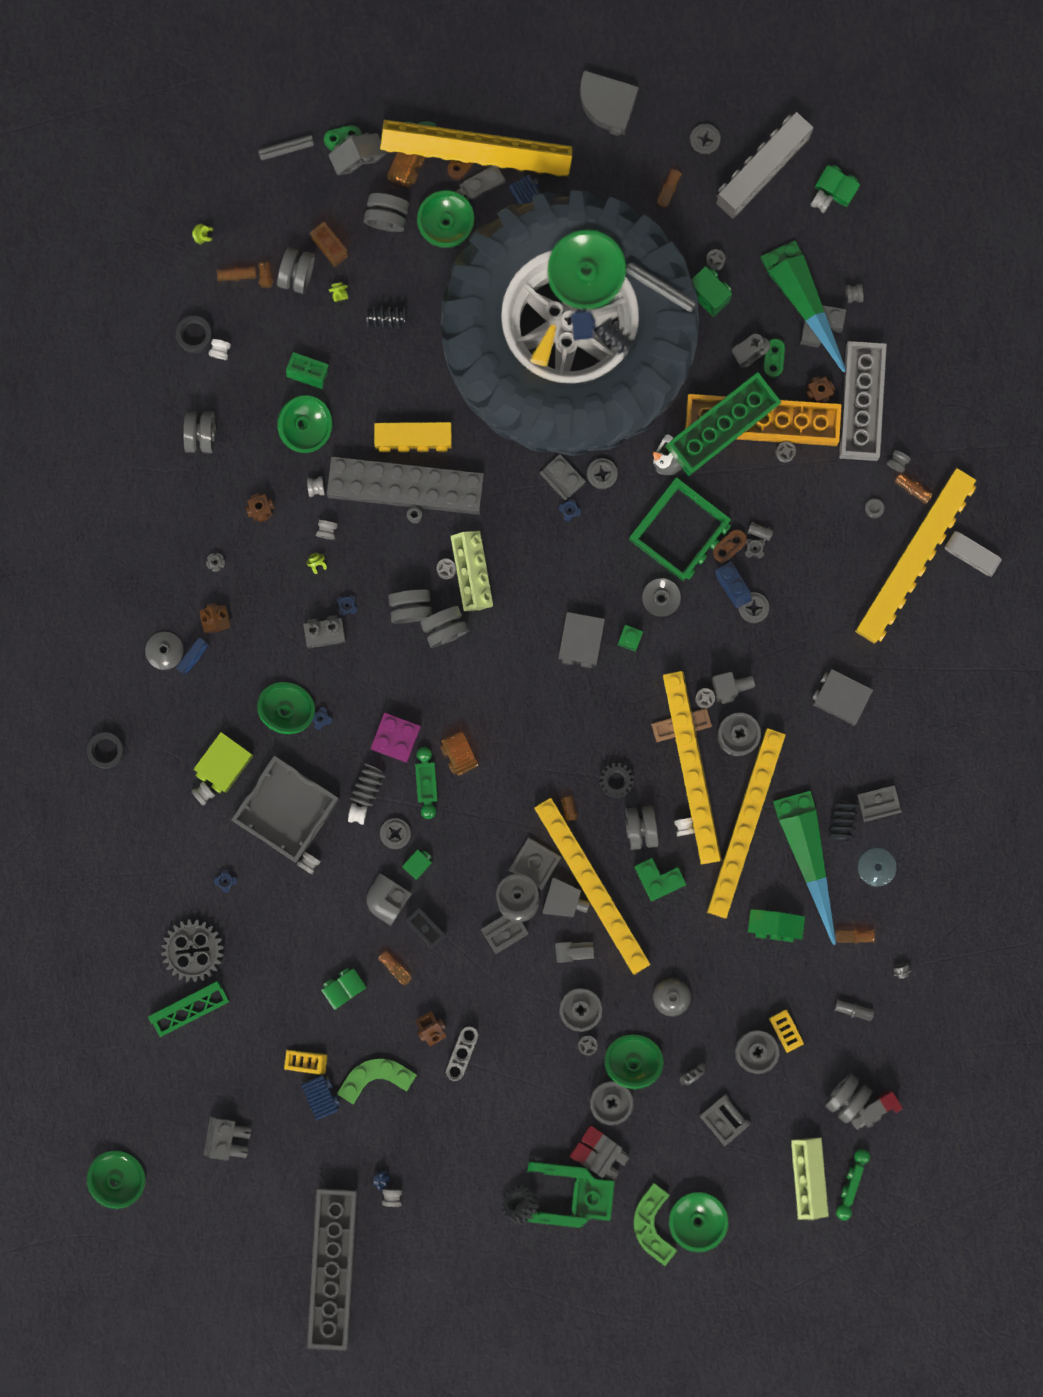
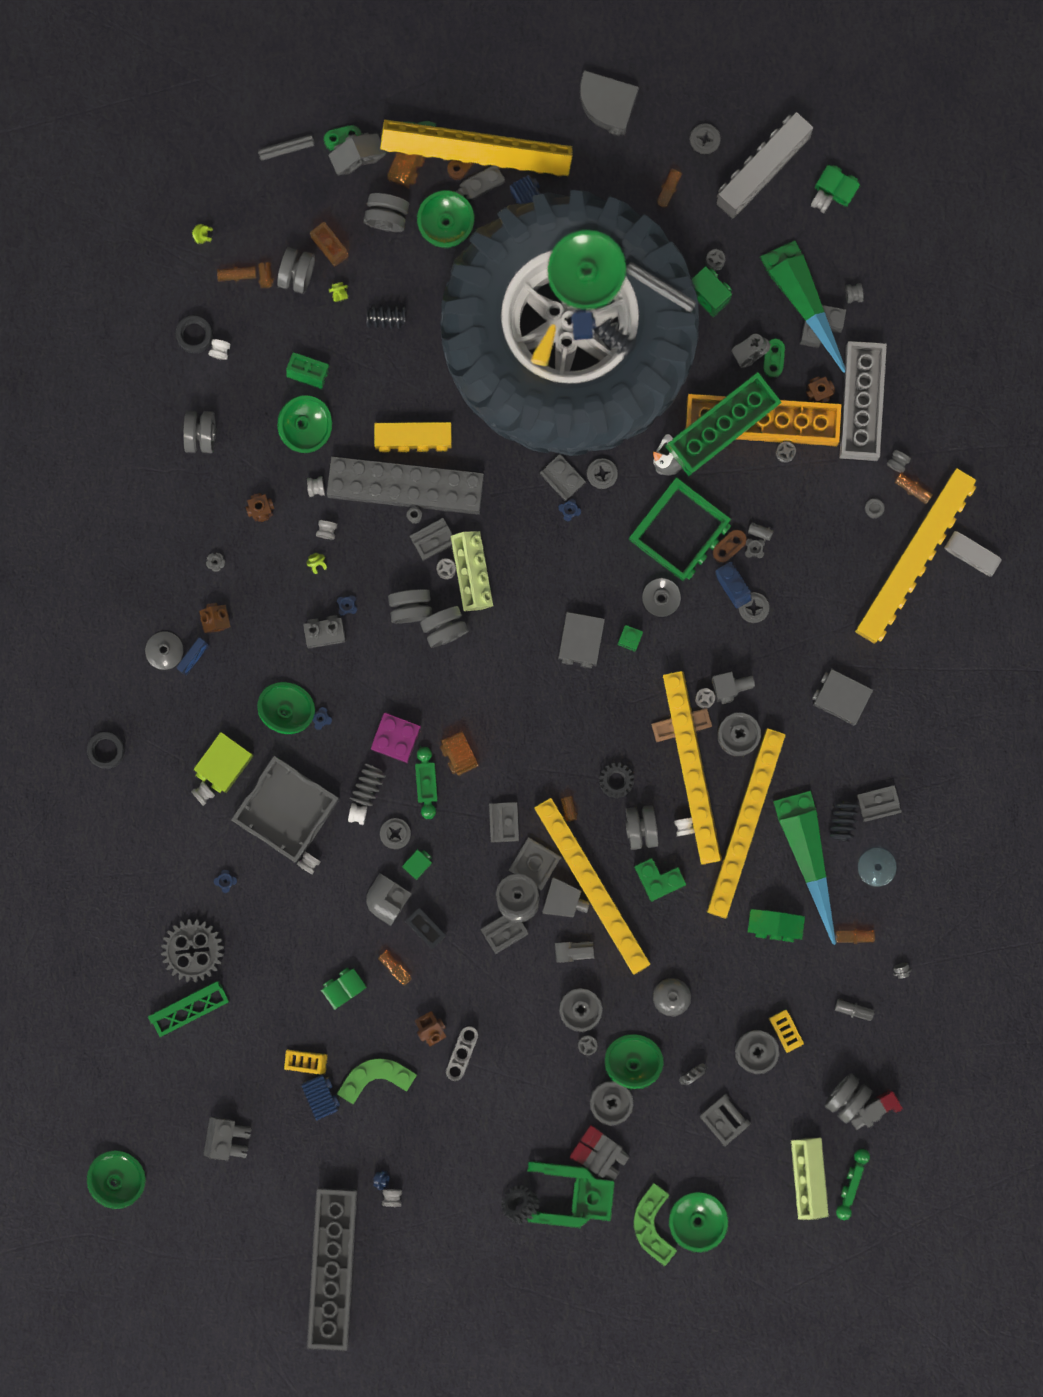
none -> dark grey plate [410,518,452,561]
none -> dark grey plate [489,803,519,842]

